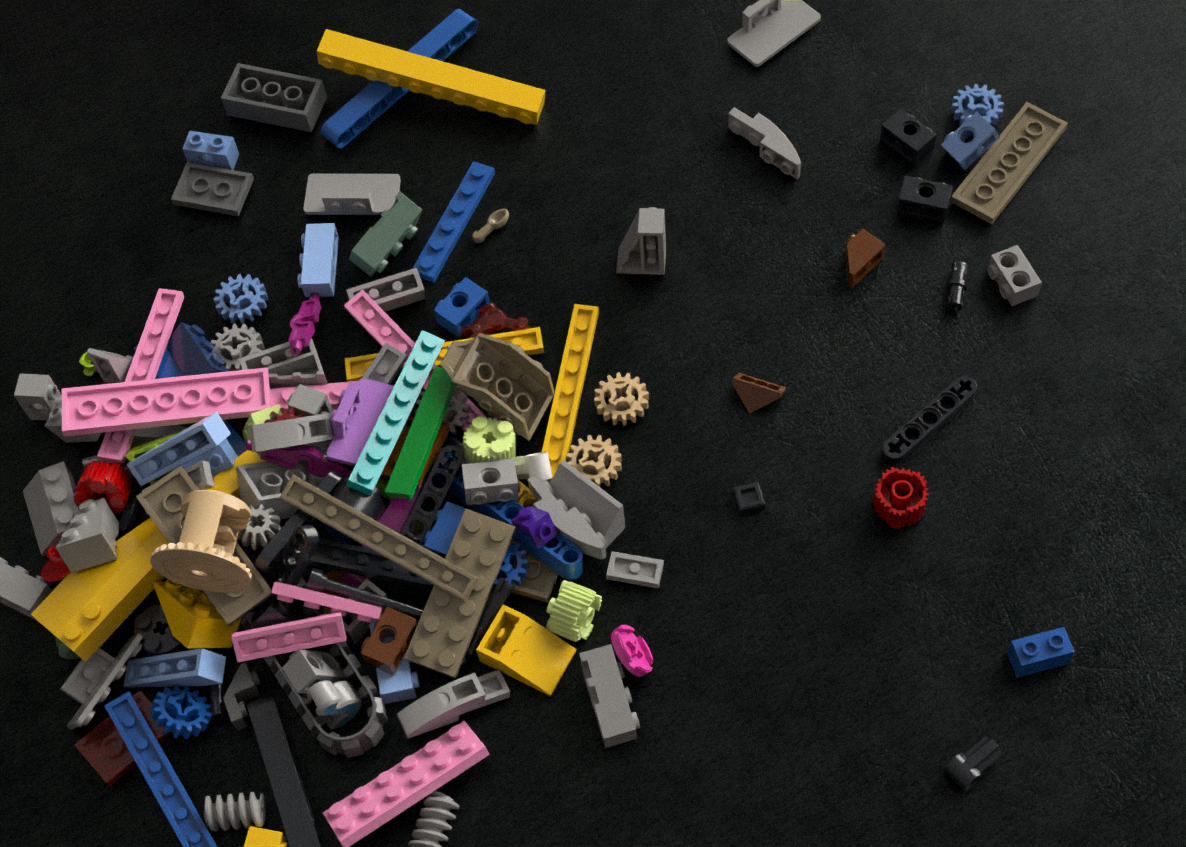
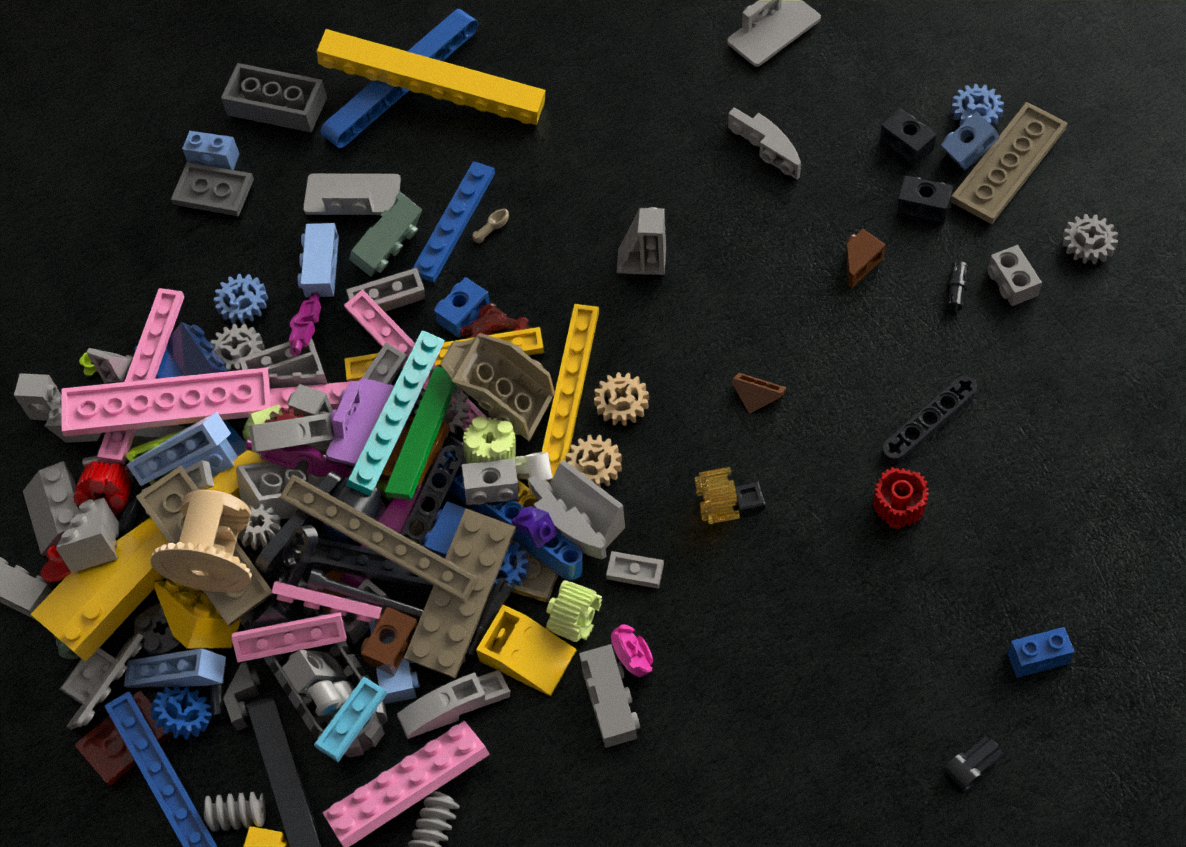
none -> medium azure tile [314,677,387,762]
none -> clear yellow brick [695,467,740,524]
none -> light grey gear [1062,214,1118,264]

